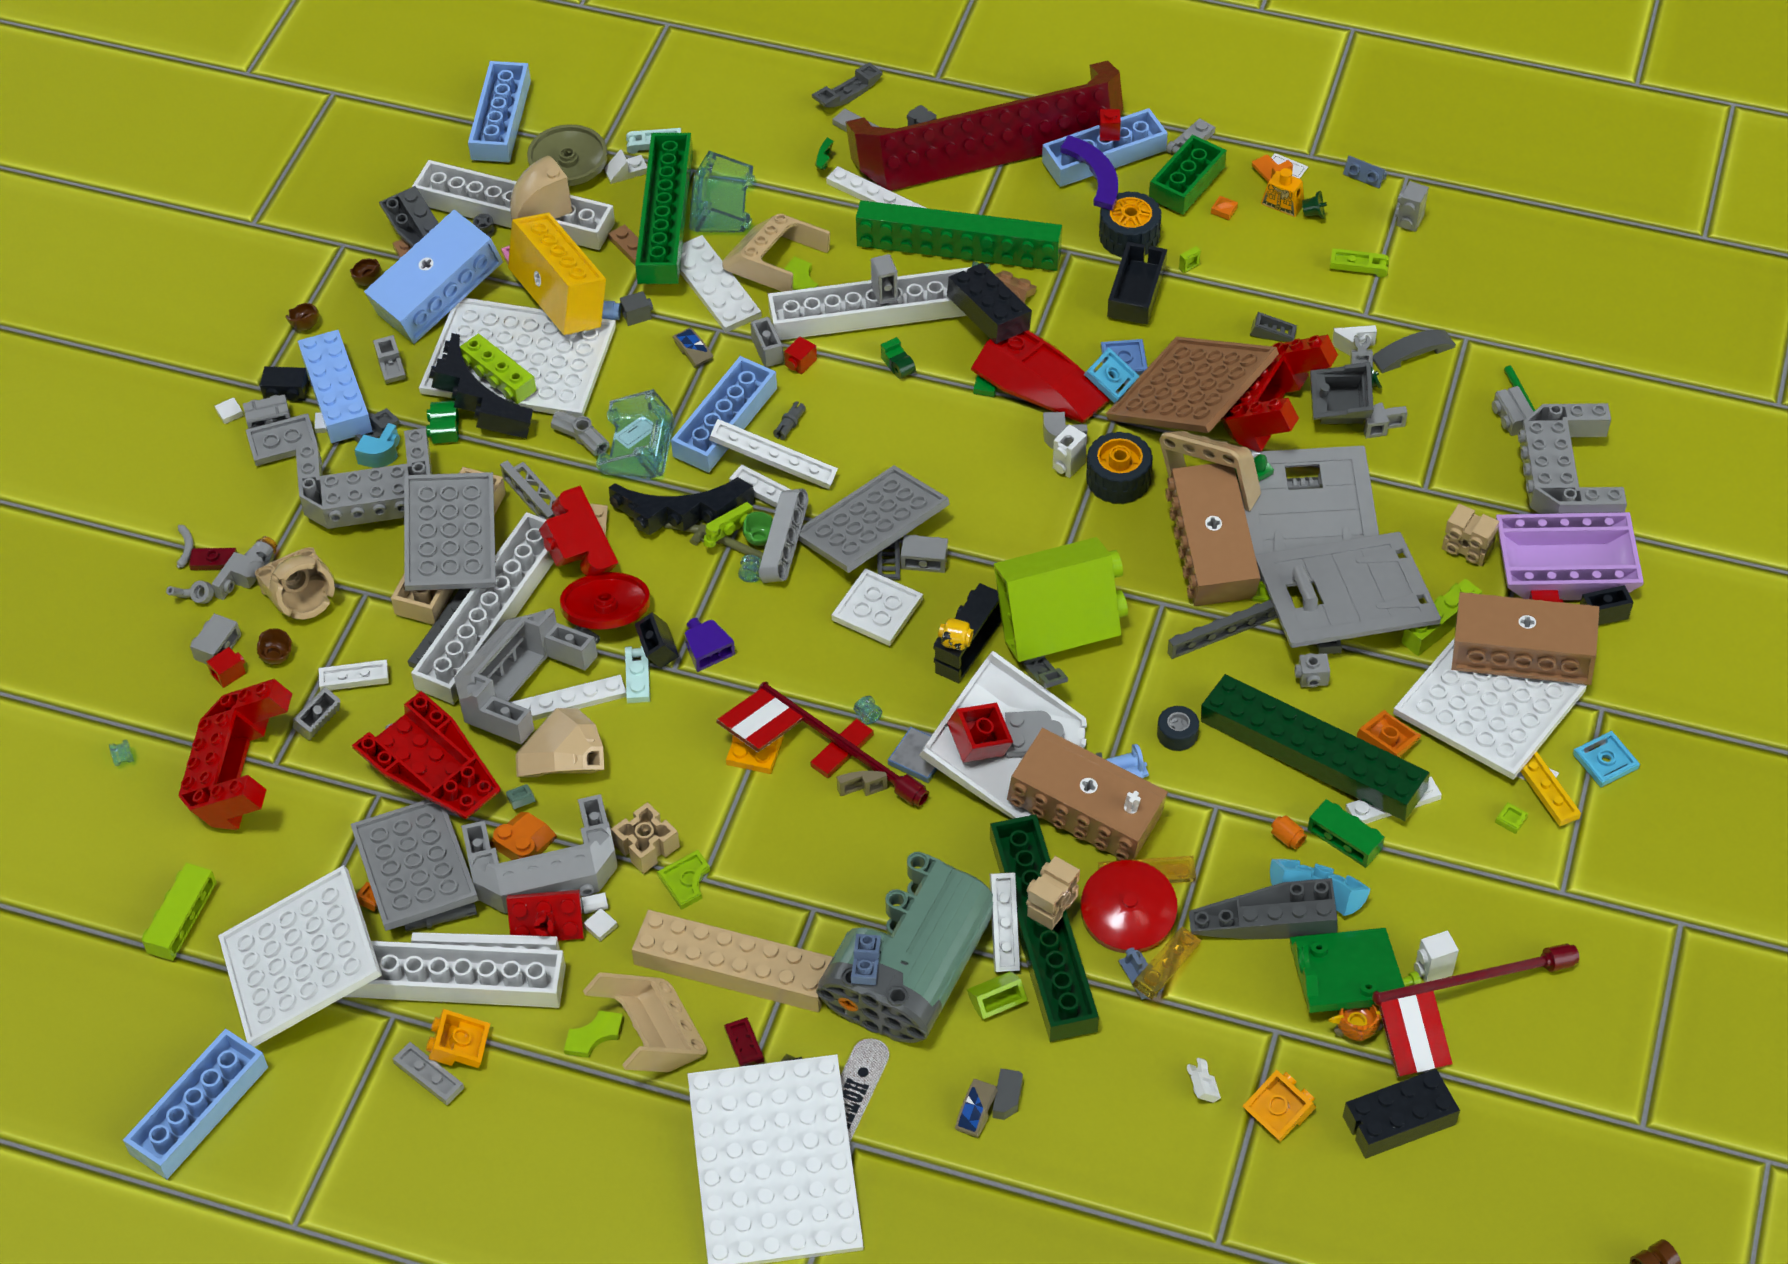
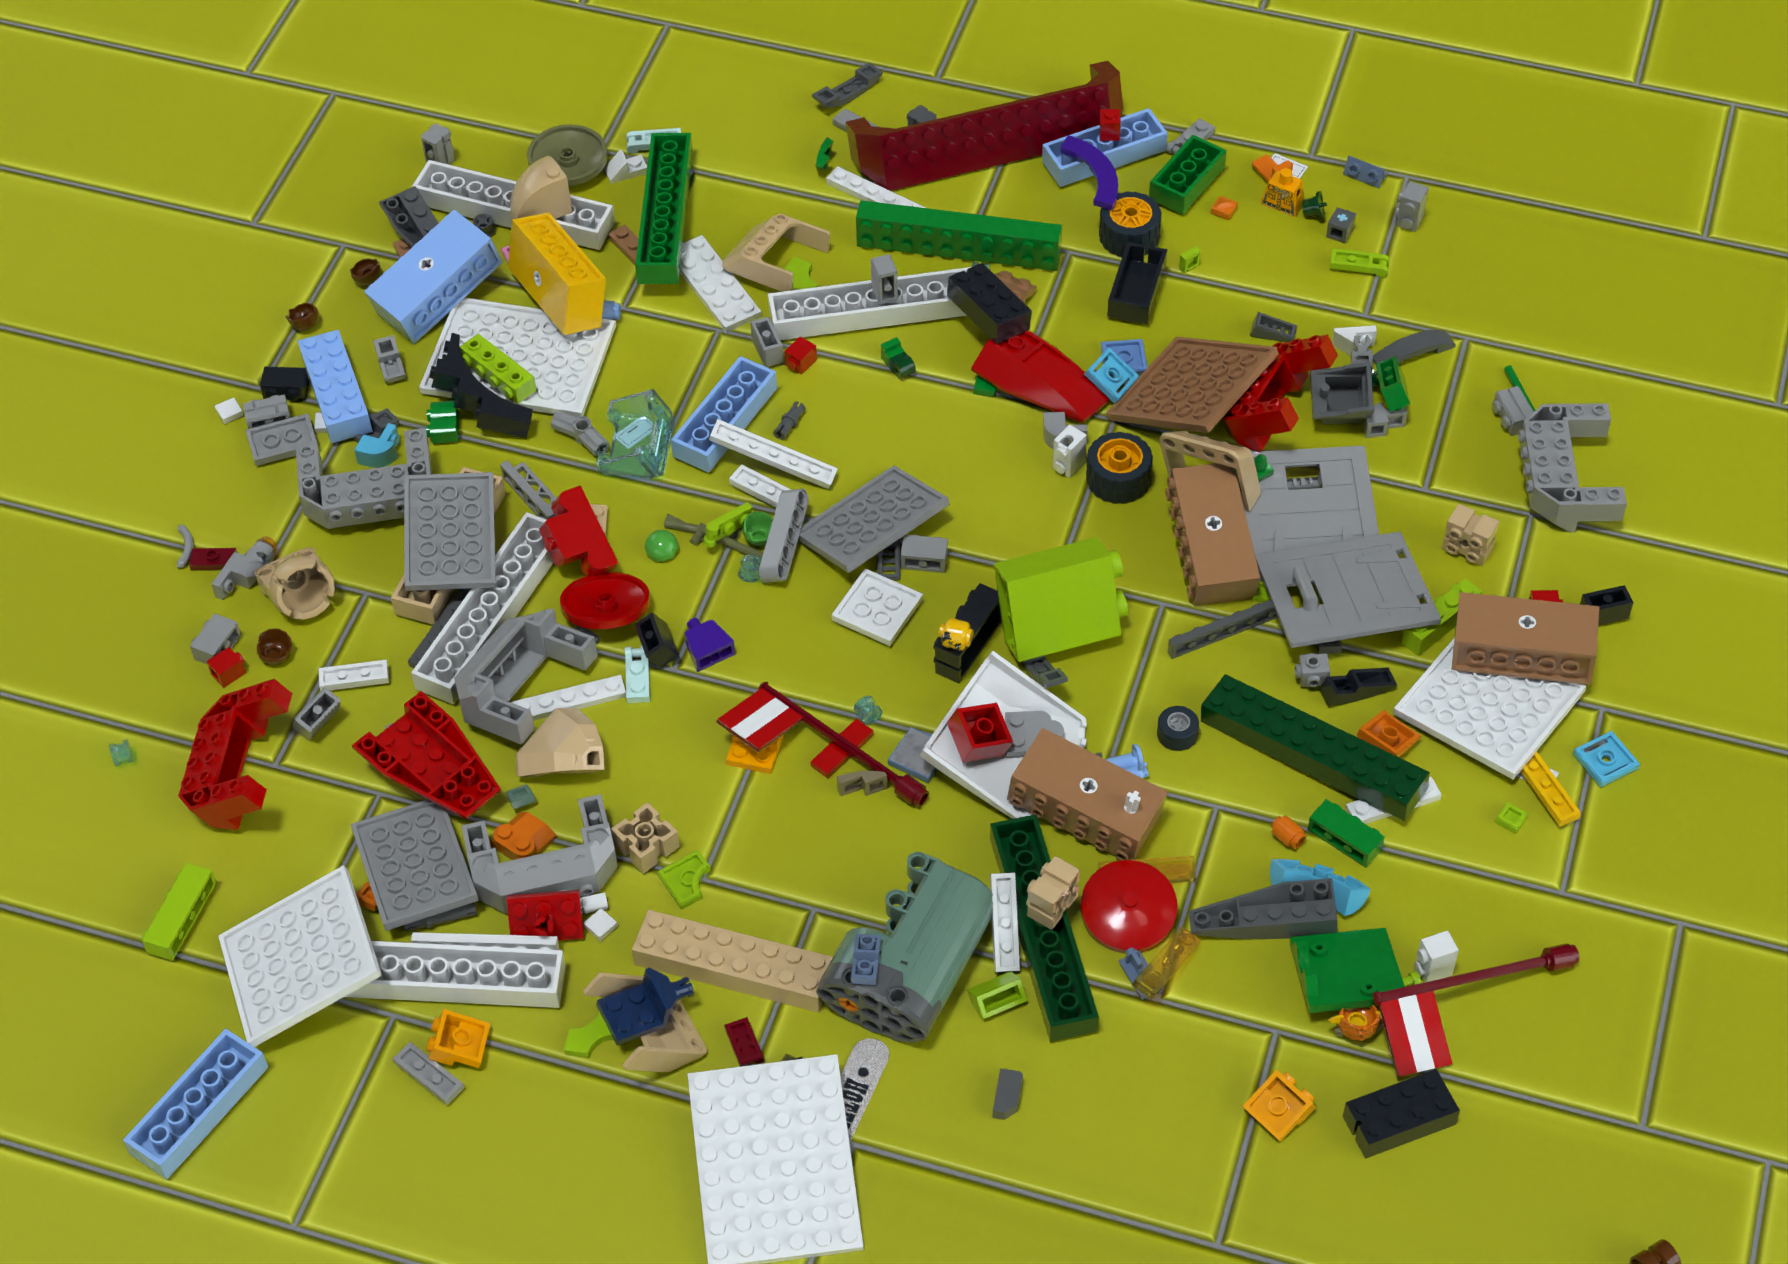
light grey plate [166,581,214,604] -> none
light blue brick [468,61,531,162] -> none
black arch [608,477,755,536] -> none
dark grey brick [620,291,653,326] -> none
slope [672,327,713,368] -> none
clear light blue windscreen [689,151,755,232] -> none
slope [955,1079,998,1138] -> none
white plate [1187,1058,1221,1103] -> none
lavender slope [1496,512,1644,600] -> none
none -> light grey brick [421,124,455,165]
none -> dark blue plate [596,968,694,1045]
none -> bright green hair [645,530,680,562]
none -> black slope [1320,667,1397,706]
none -> dark grey brick [1326,207,1356,243]
none -> green brick [1376,356,1410,412]

